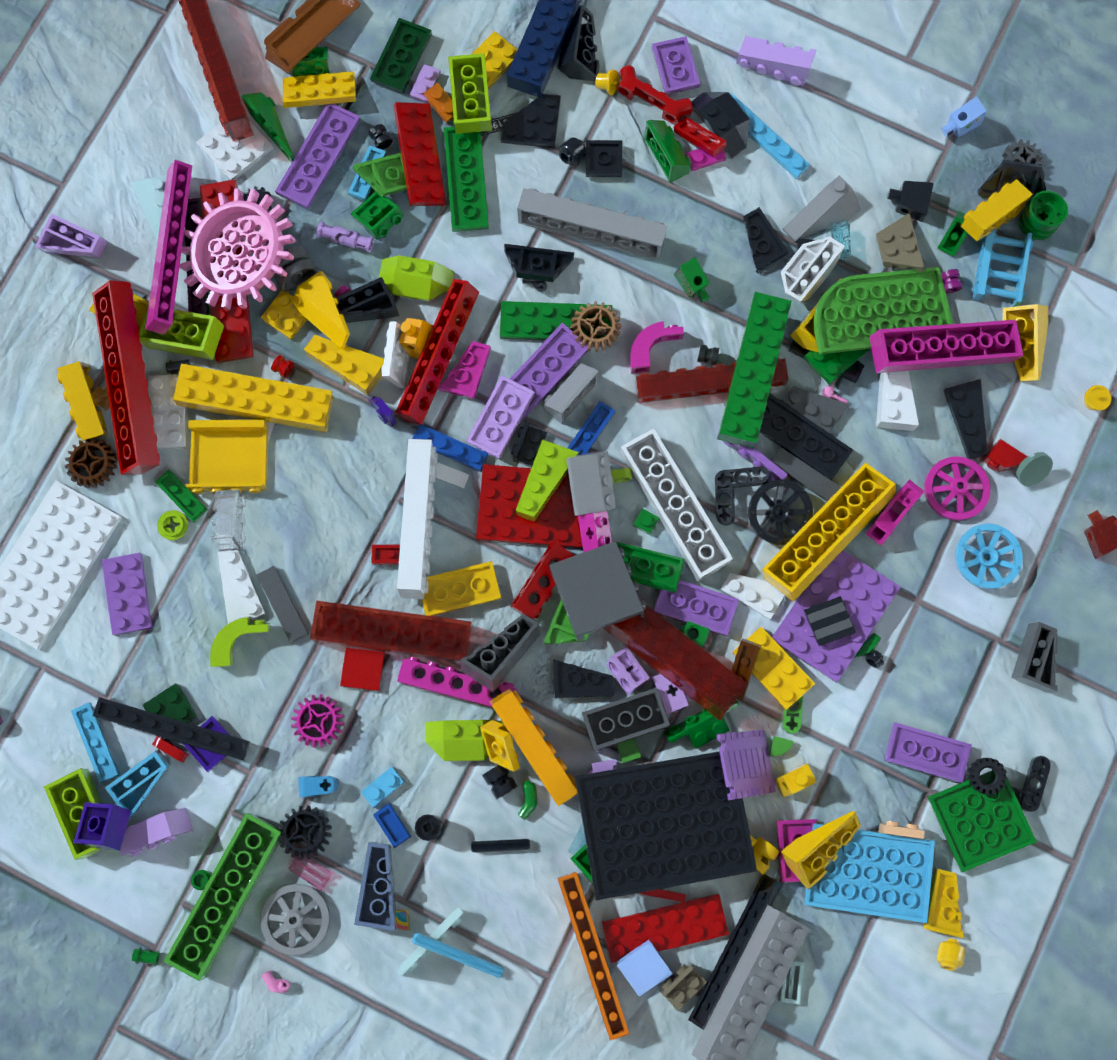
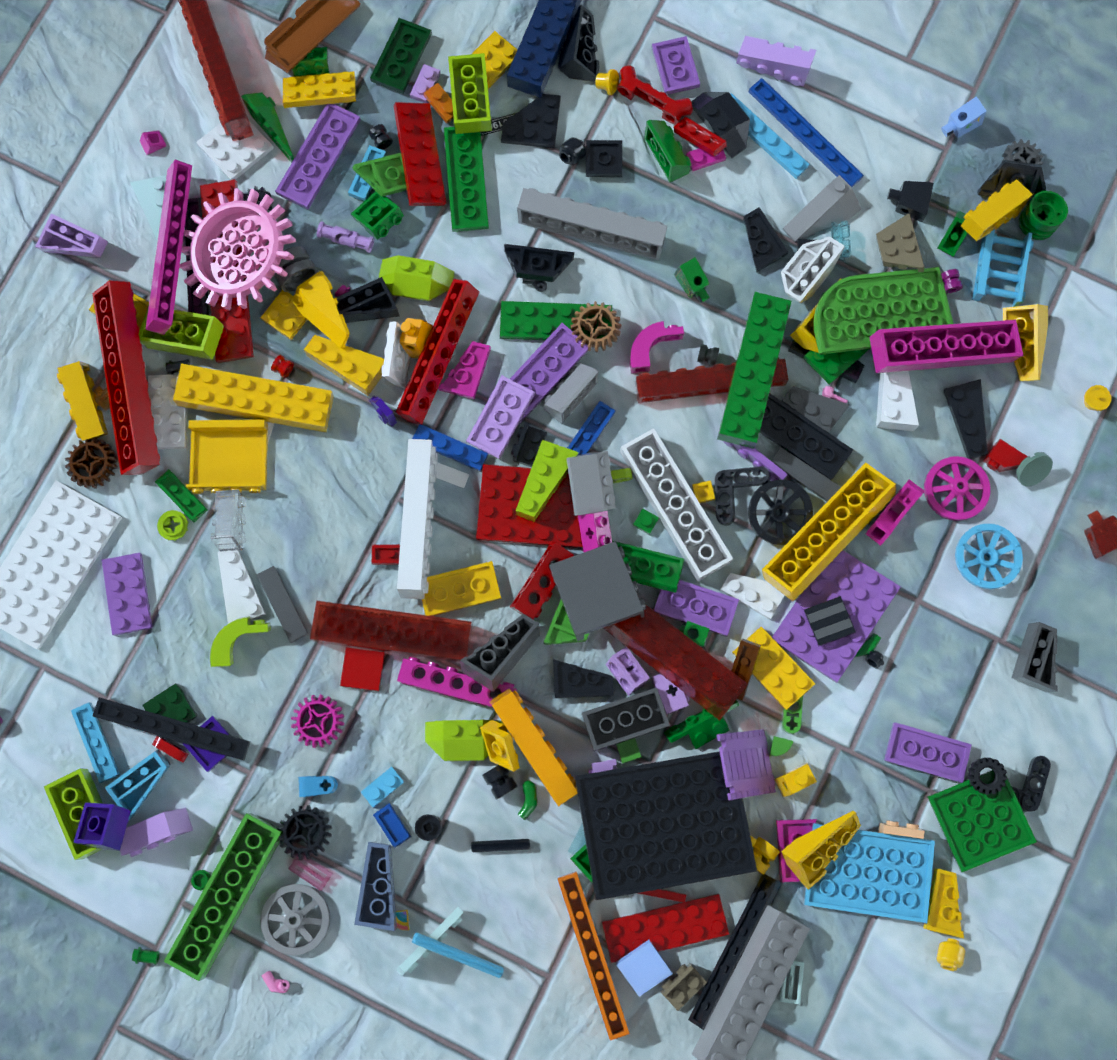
none -> dark pink slope [140,130,166,155]
none -> yellow plate [692,480,715,503]
none -> blue tile [748,78,864,187]

